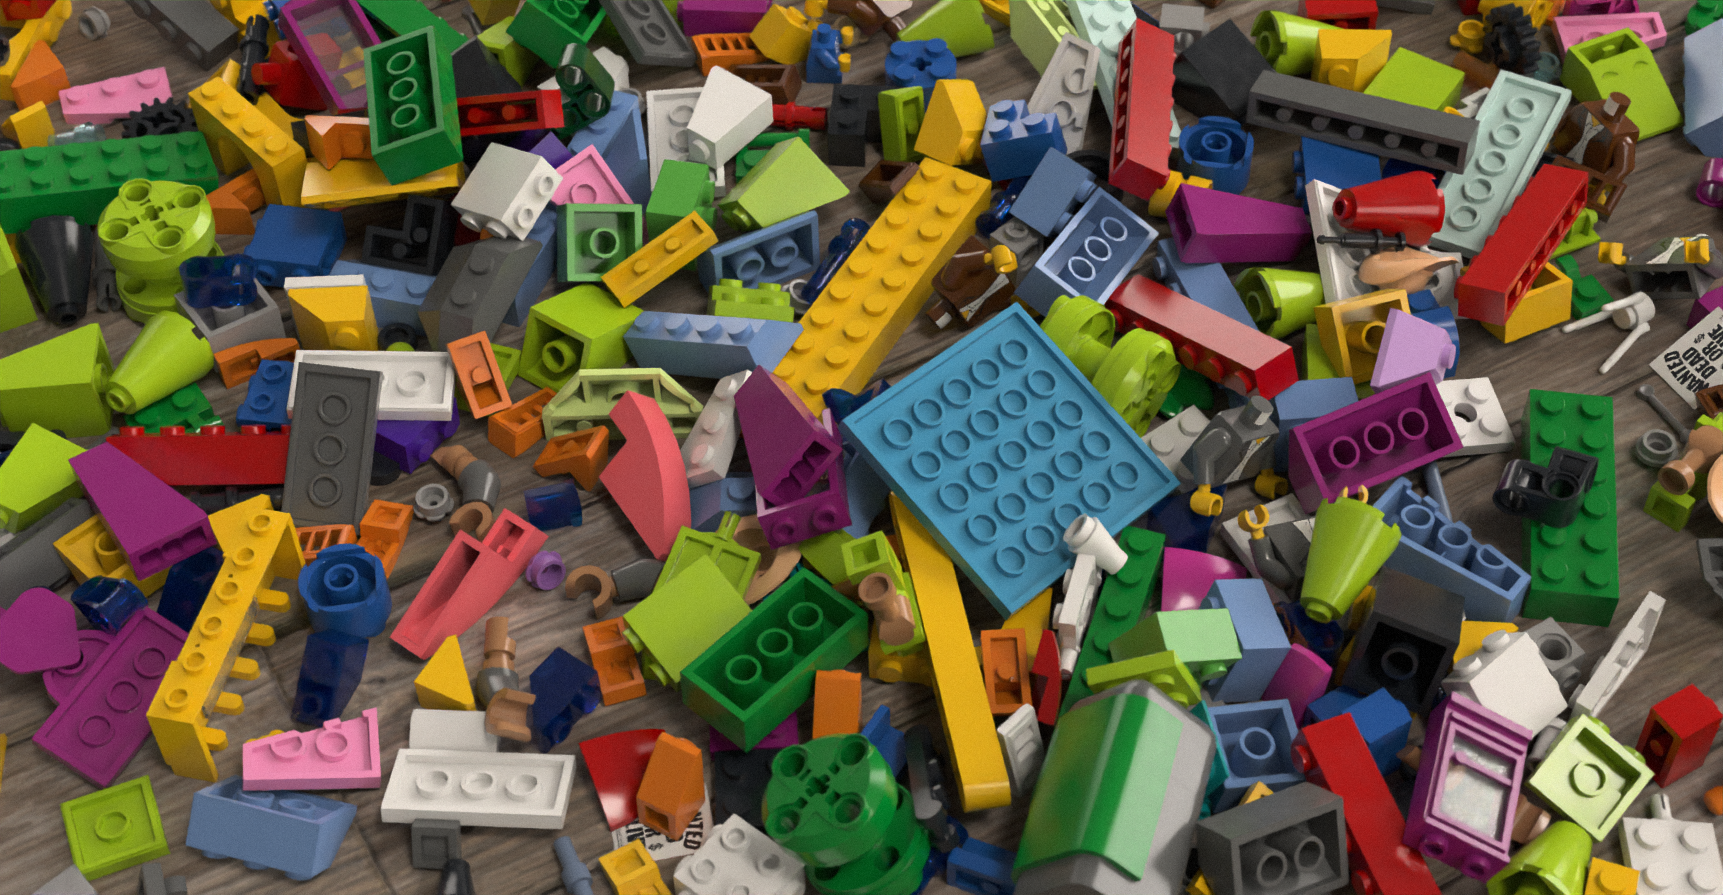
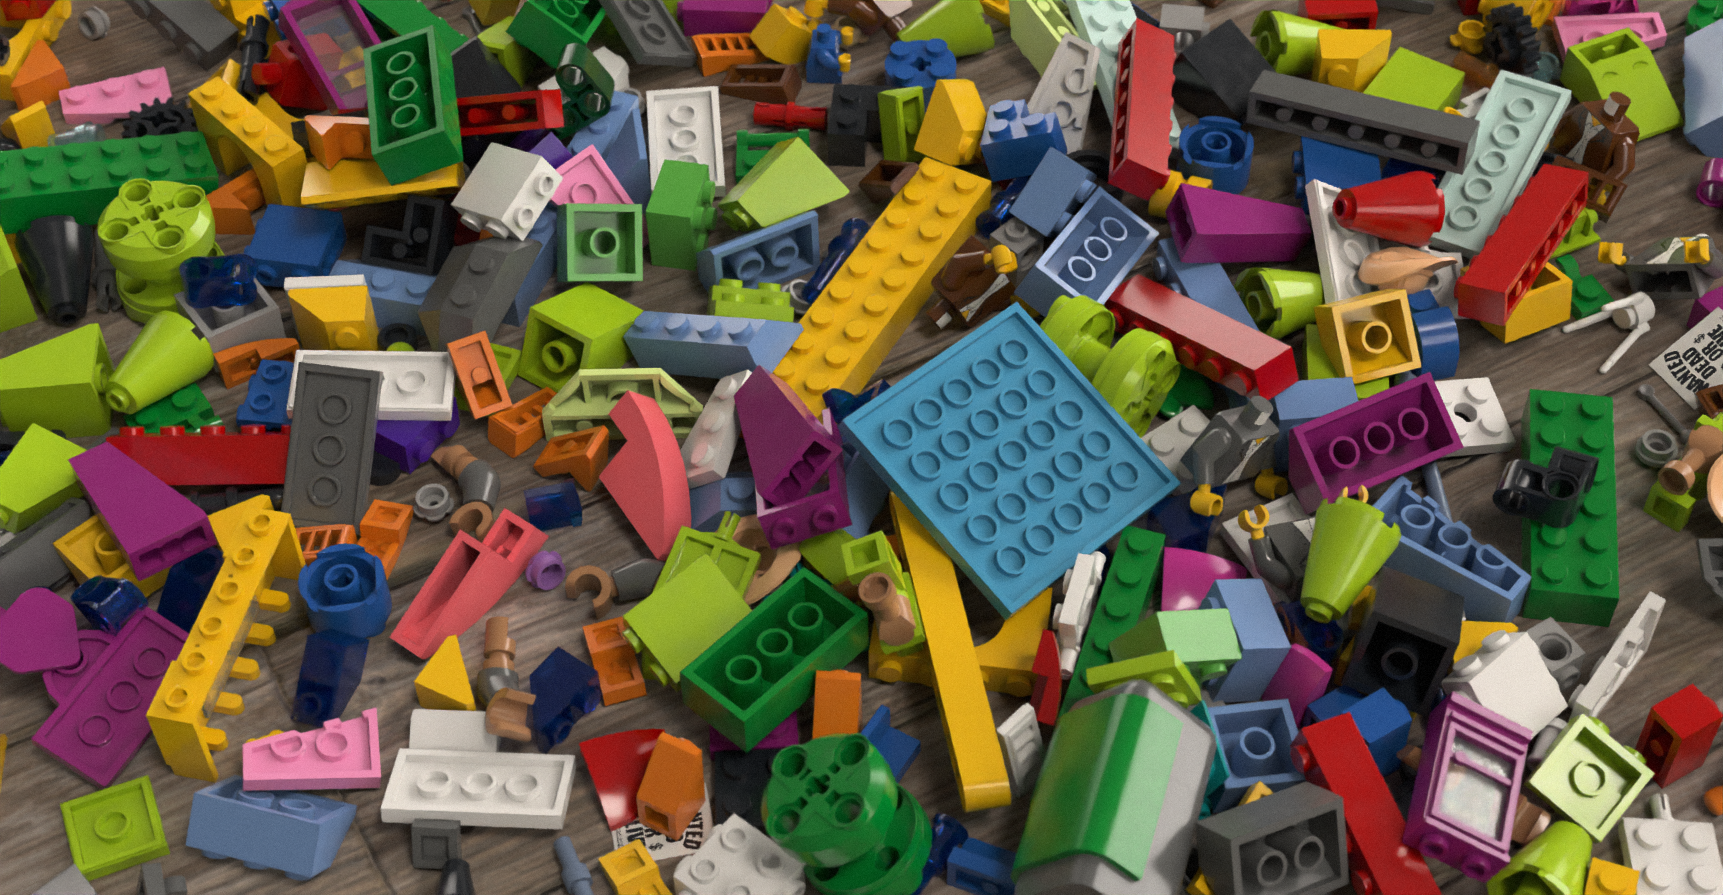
yellow plate [601,211,718,308] -> none
white slope [687,65,773,170] -> none
black plate [903,724,960,853] -> none
orange slope [980,628,1032,717] -> none
white cone [1063,514,1128,574] -> none
black piece [1317,229,1406,254] -> none
lavender slope [1370,308,1456,394] -> none

